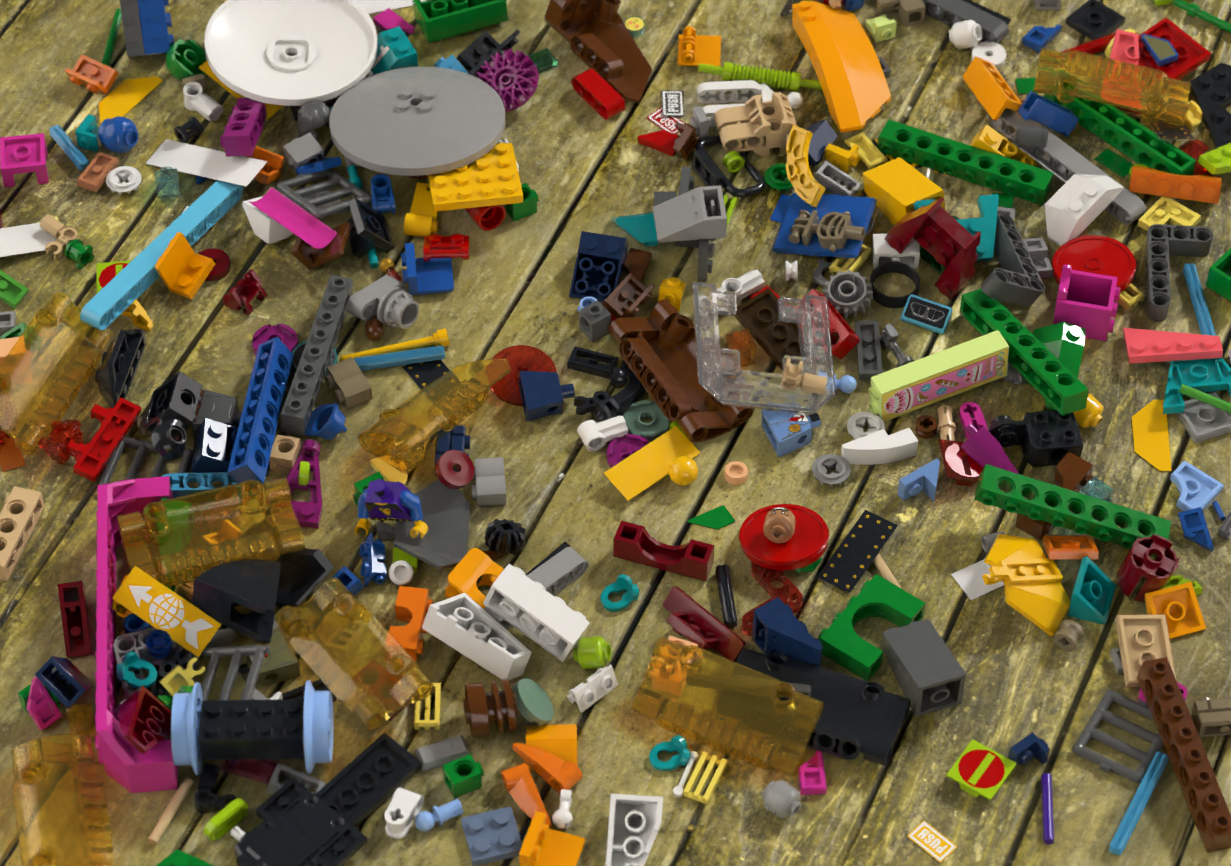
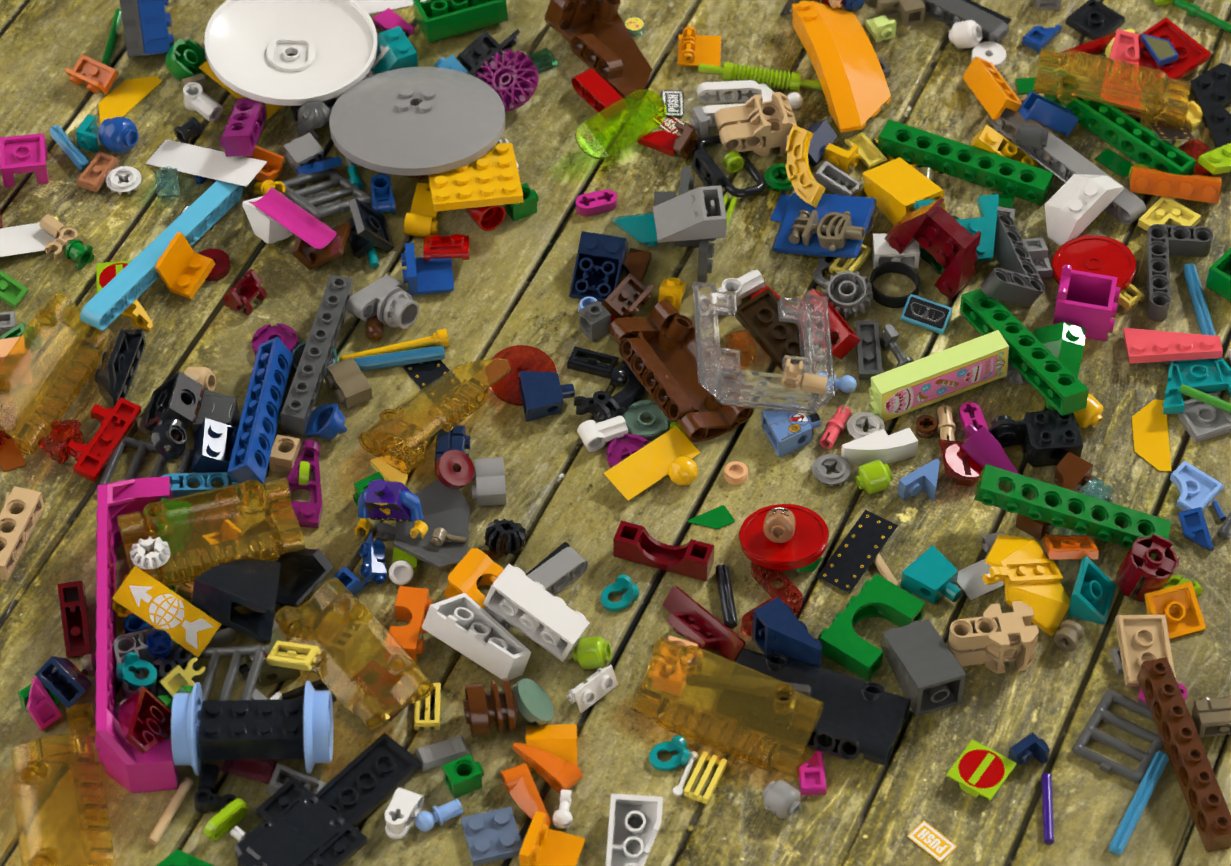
piece [379,258,402,282] -> none
white bush [785,261,798,281] -> none
none -> dark tan piece [82,654,97,677]
none -> white gear [130,536,170,569]
none -> tan head [183,366,216,391]
none -> yellow axle [253,180,286,195]
none -> light yellow tile [266,641,321,671]
none -> dark tan hand [431,527,466,547]
none -> clear neon green piece [575,90,667,159]
none -> dark pink beam [576,189,617,216]
none -> coral pin [819,405,852,449]
none -> lime head [855,460,893,495]
none -> teal torso [900,545,962,604]
none -> tan connector [947,601,1039,674]

